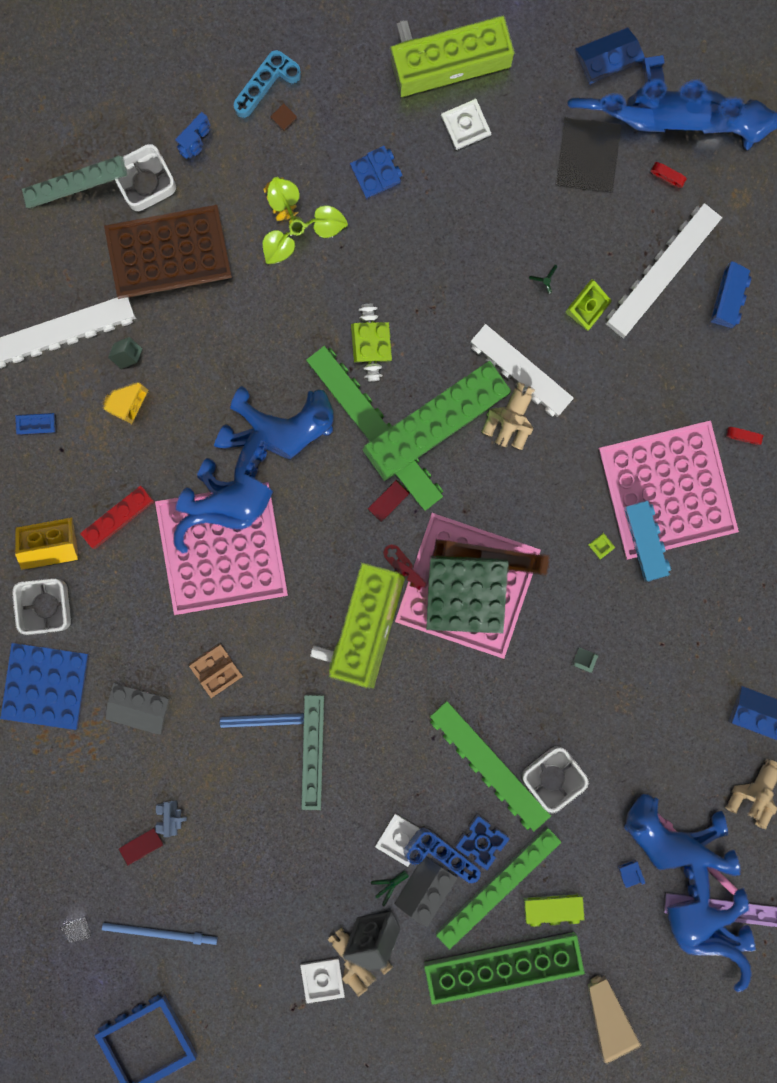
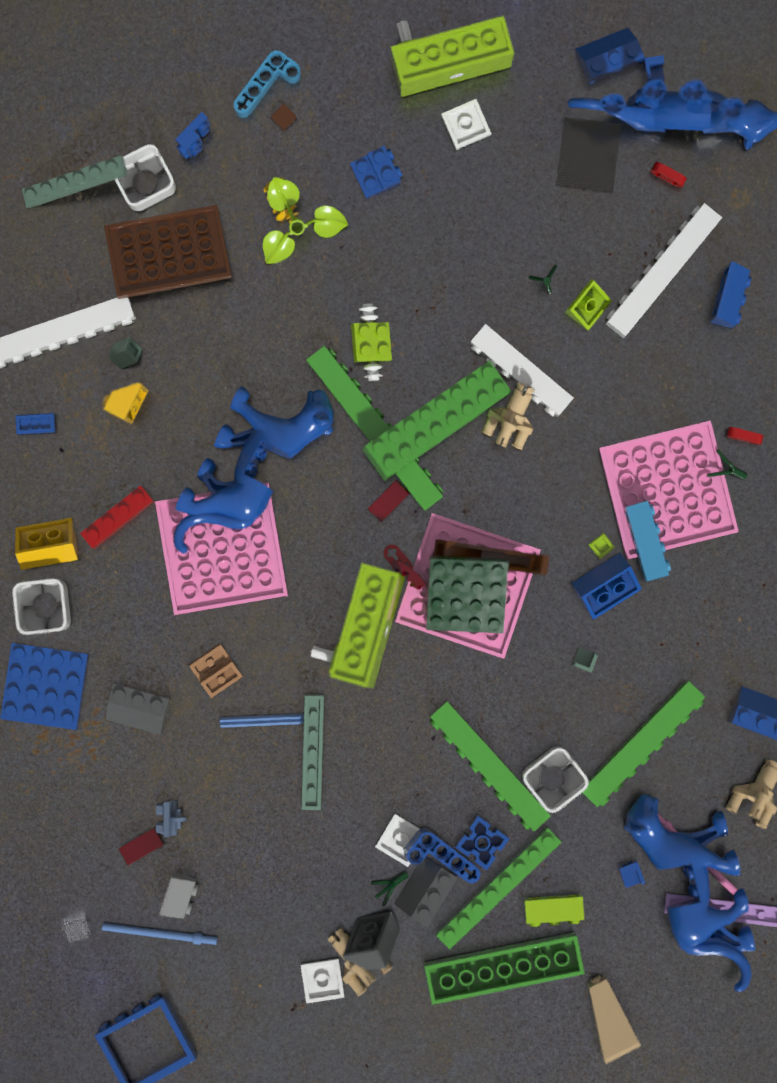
none -> light grey slope [159,872,199,919]
none -> blue slope [572,553,642,620]
none -> bright green brick [582,680,705,807]
none -> dark green plant [706,449,747,480]

